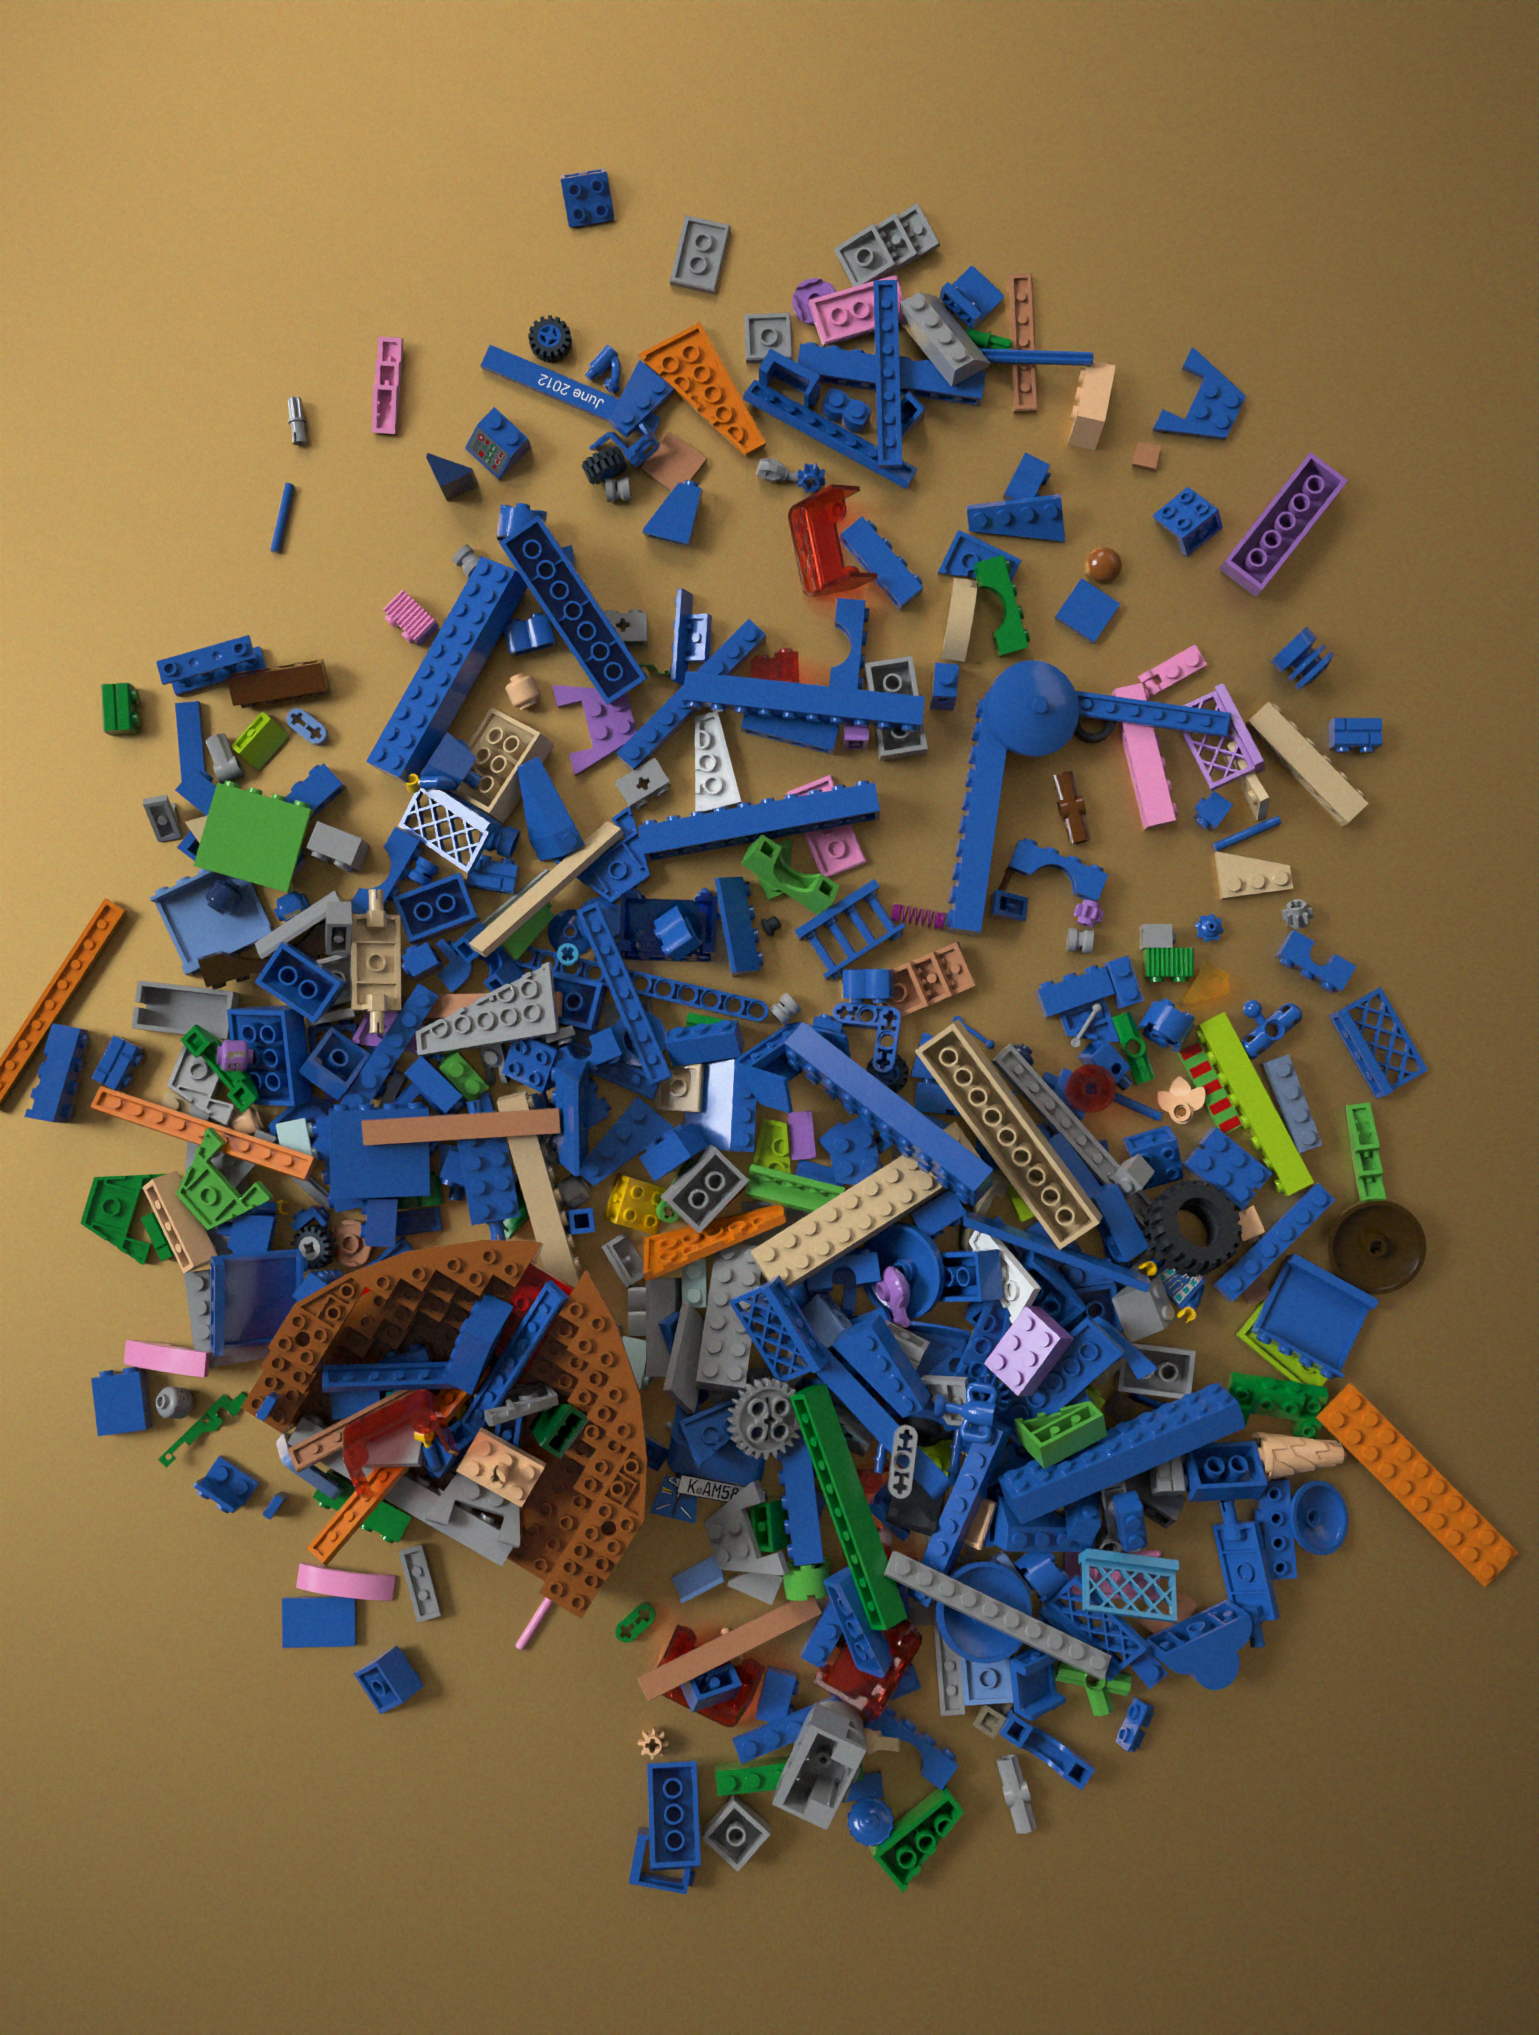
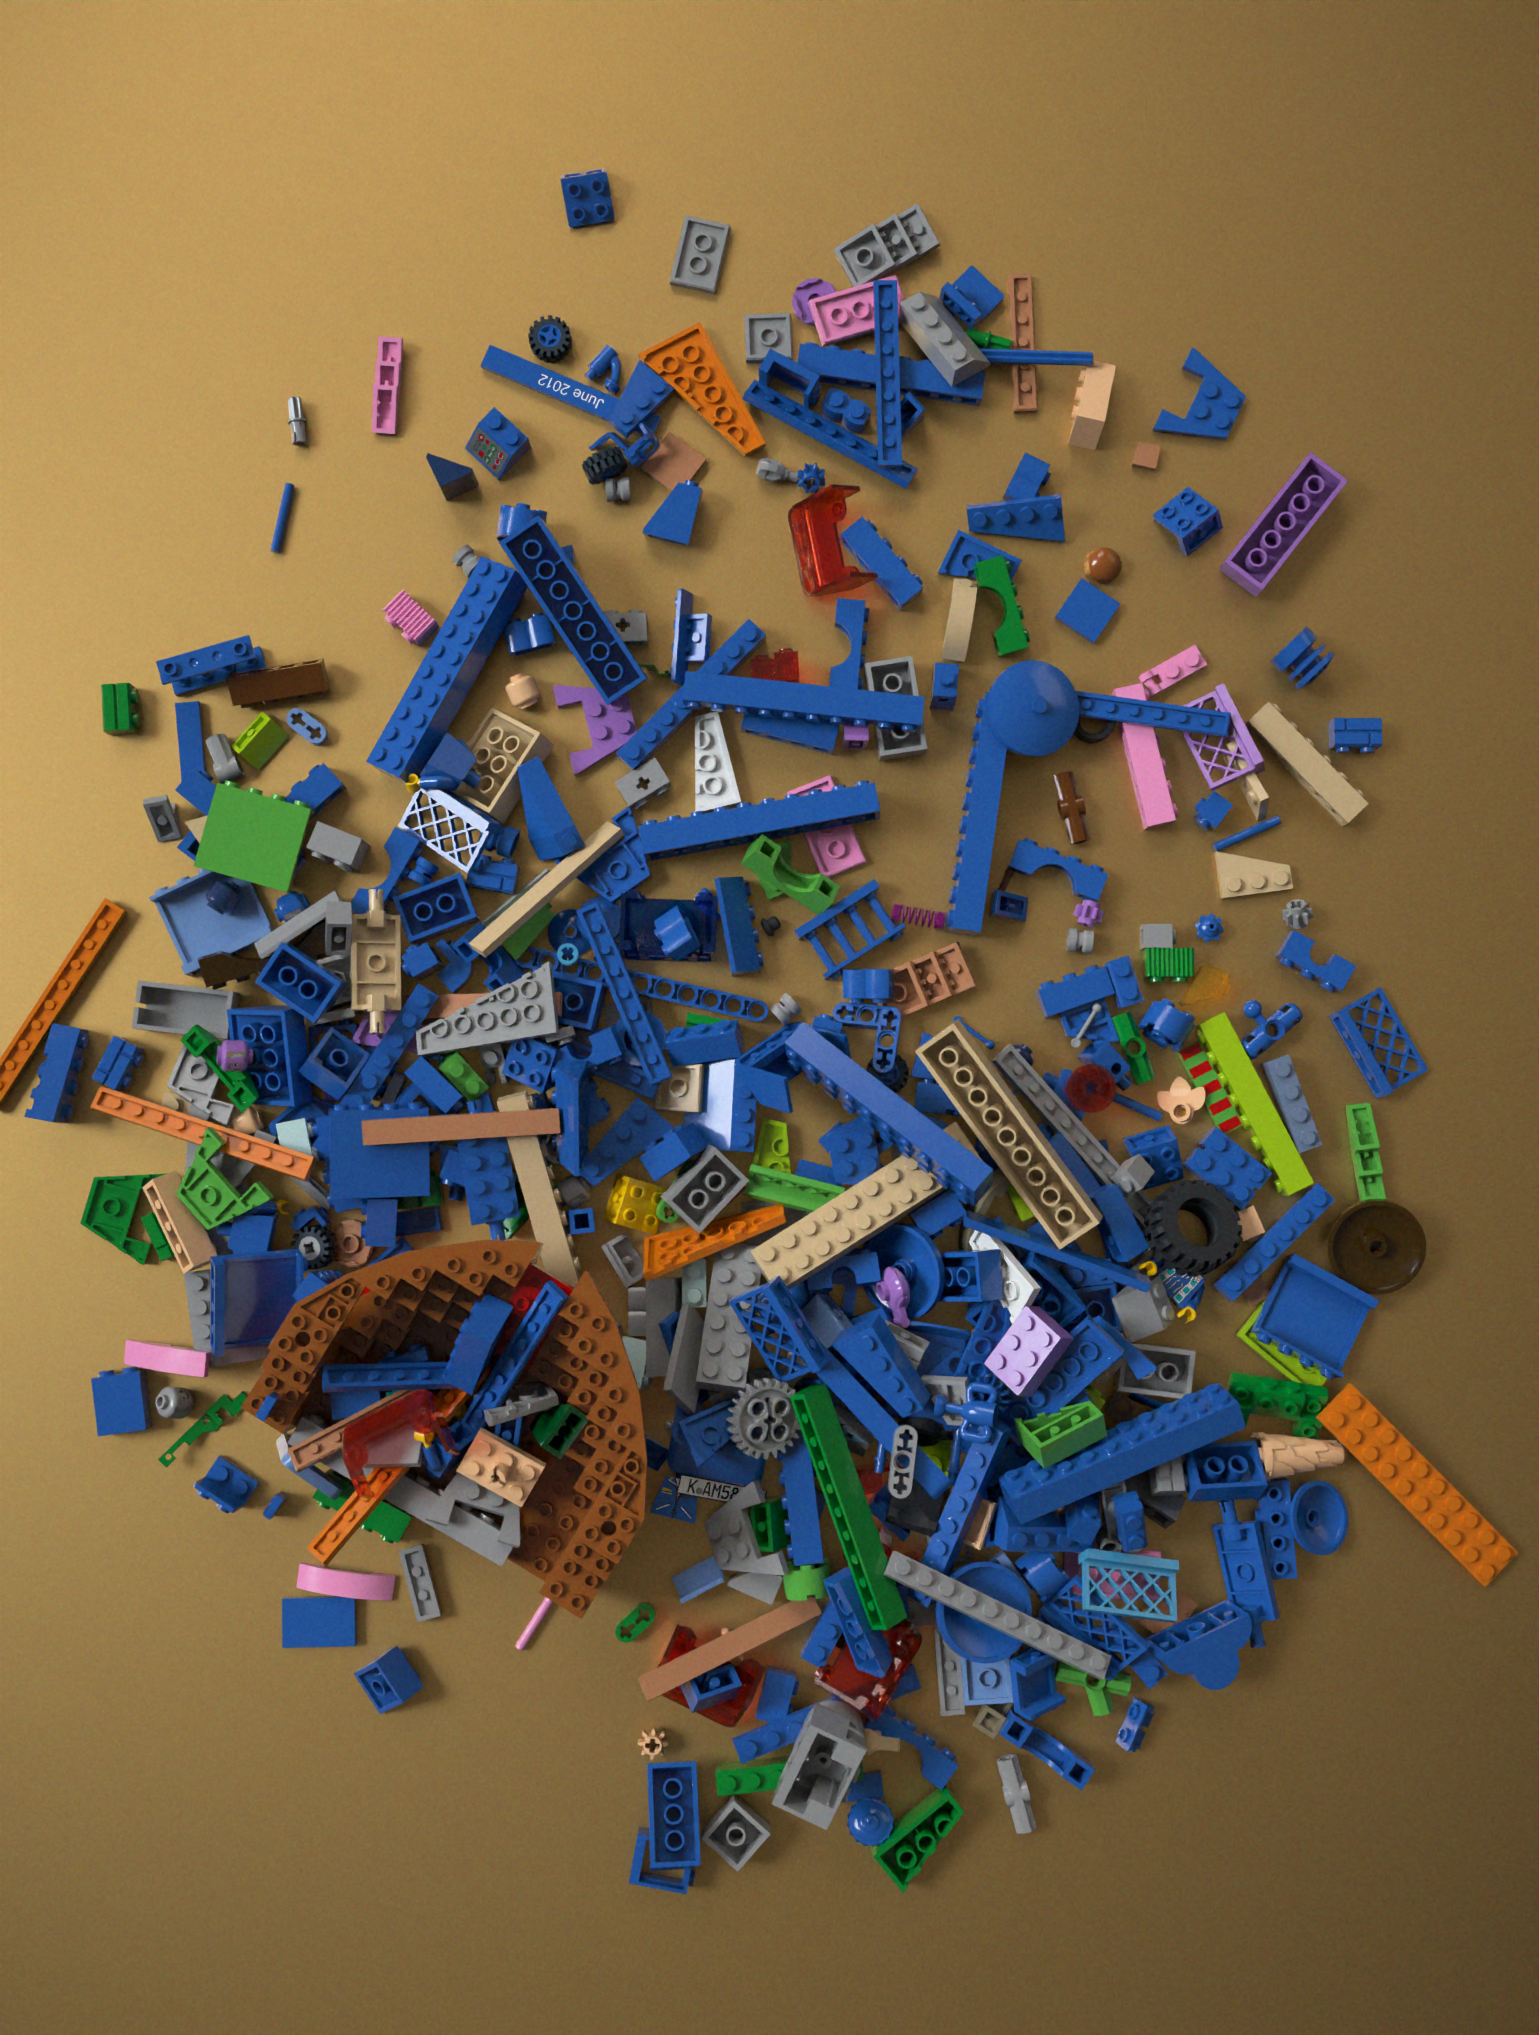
medium lavender panel [788,1110,816,1160] -> none

